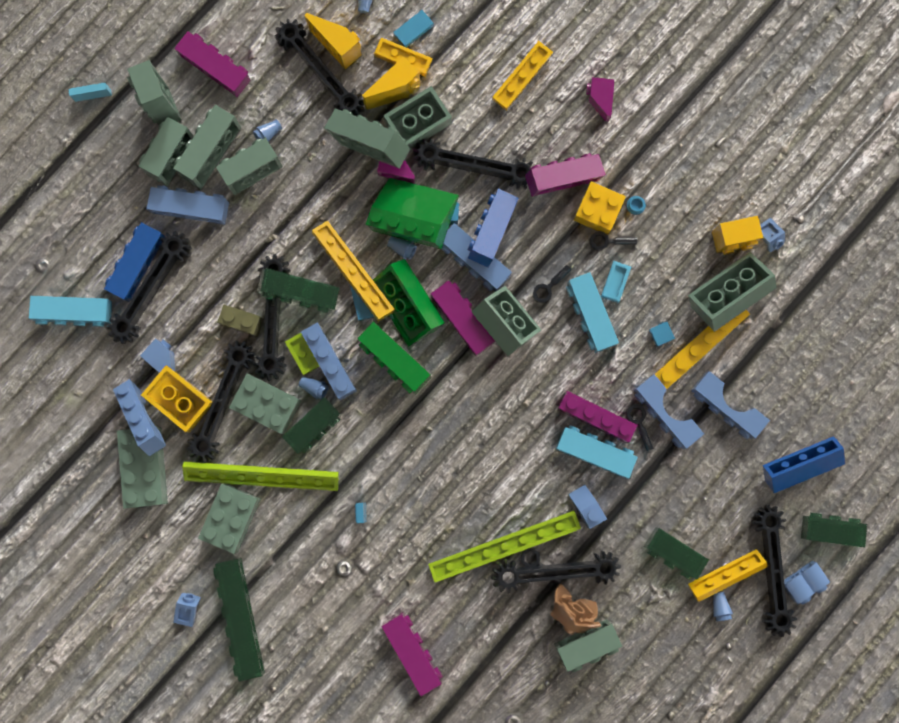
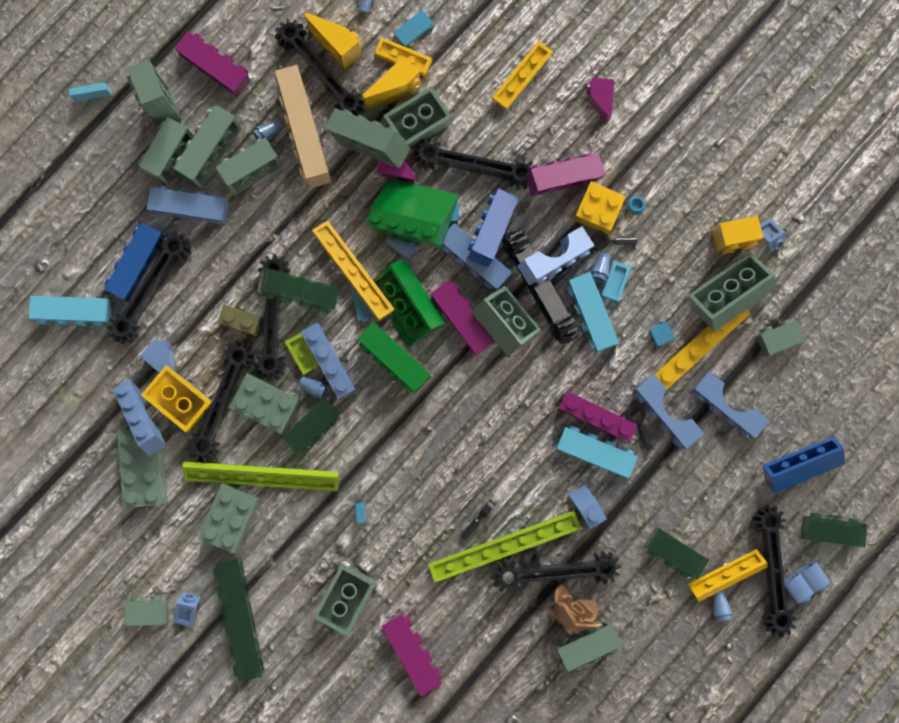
none -> sand green brick [124,596,169,626]
none -> tan brick [274,65,332,188]
none -> sand green brick [312,563,377,636]
none -> black piece [460,499,496,540]
none -> black arm [501,228,579,344]
none -> light blue arch [517,227,594,285]
none -> medium blue cone [591,253,610,283]
none -> sand green brick [756,319,805,357]

